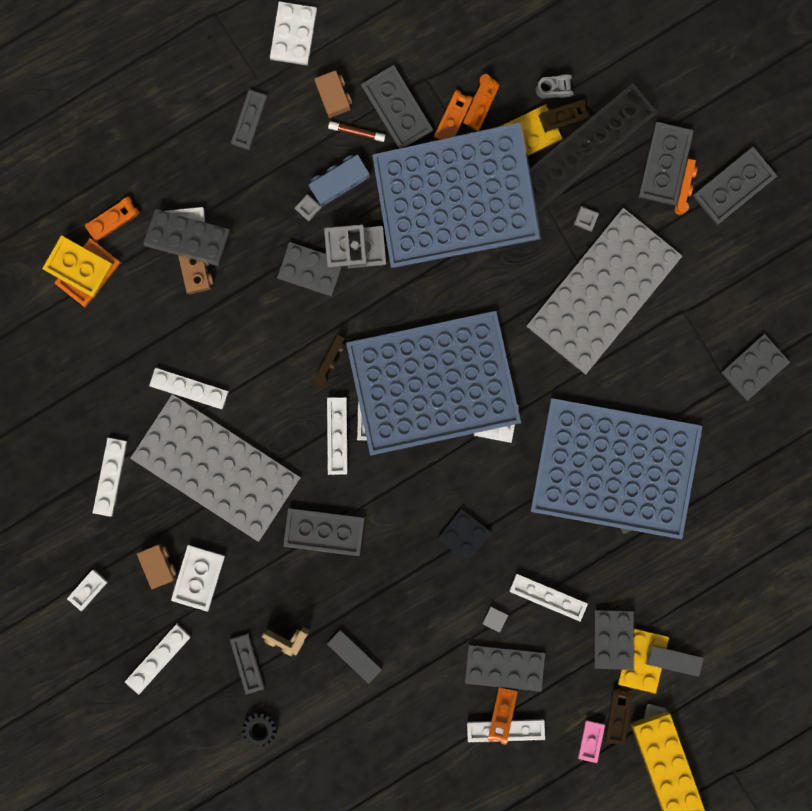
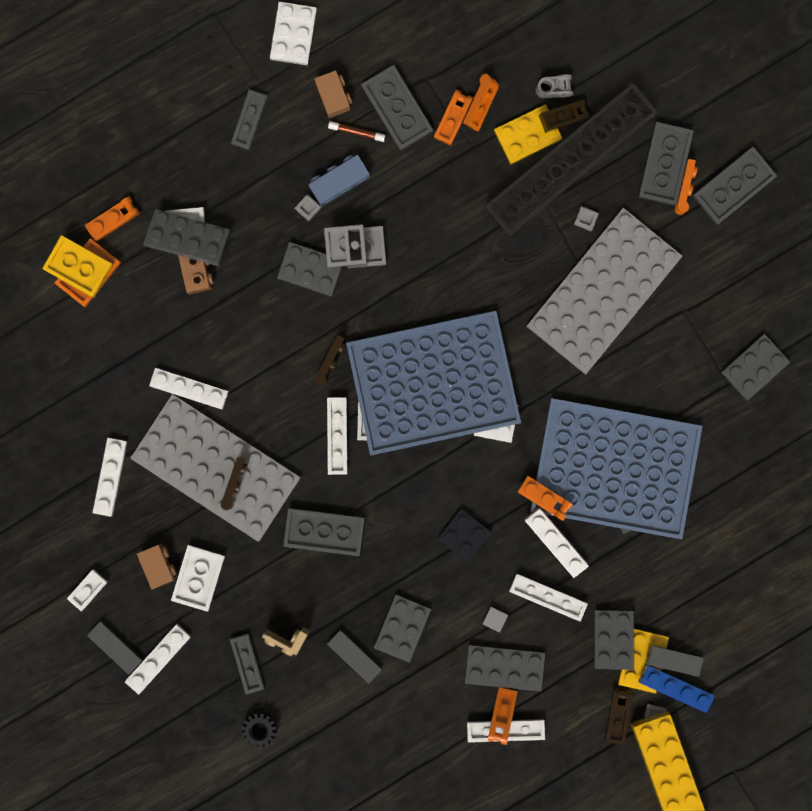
sand blue plate [372,123,541,268] -> none
bright pink plate [578,720,605,763] -> none
none -> dark grey tile [87,621,143,675]
none -> dark brown plate [221,457,248,511]
none -> dark grey plate [374,594,431,663]
none -> orange plate [517,476,573,521]
none -> white plate [525,507,589,578]
none -> blue plate [638,664,714,713]

